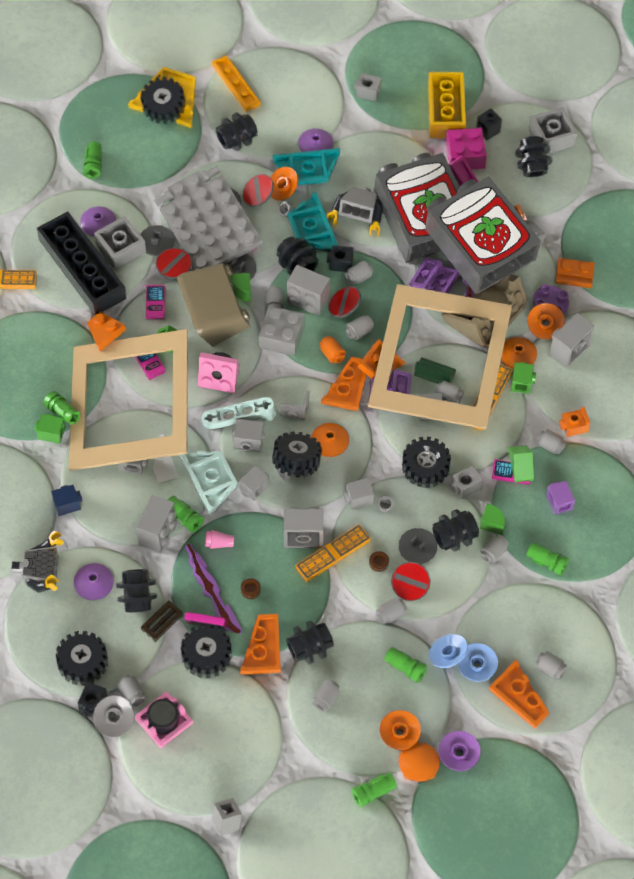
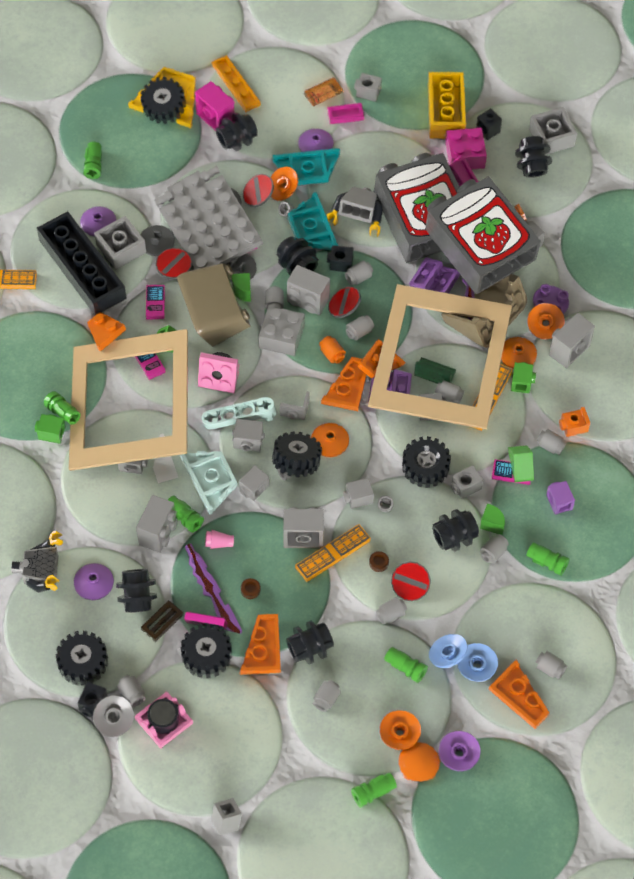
dark blue brick [51,484,83,517] -> none
dark grey piece [399,528,437,564] -> none
orange plate [555,258,595,288] -> none
none -> dark pink brick [195,81,235,131]
none -> clear orange tile [304,77,343,106]
none -> dark pink tile [327,103,364,124]

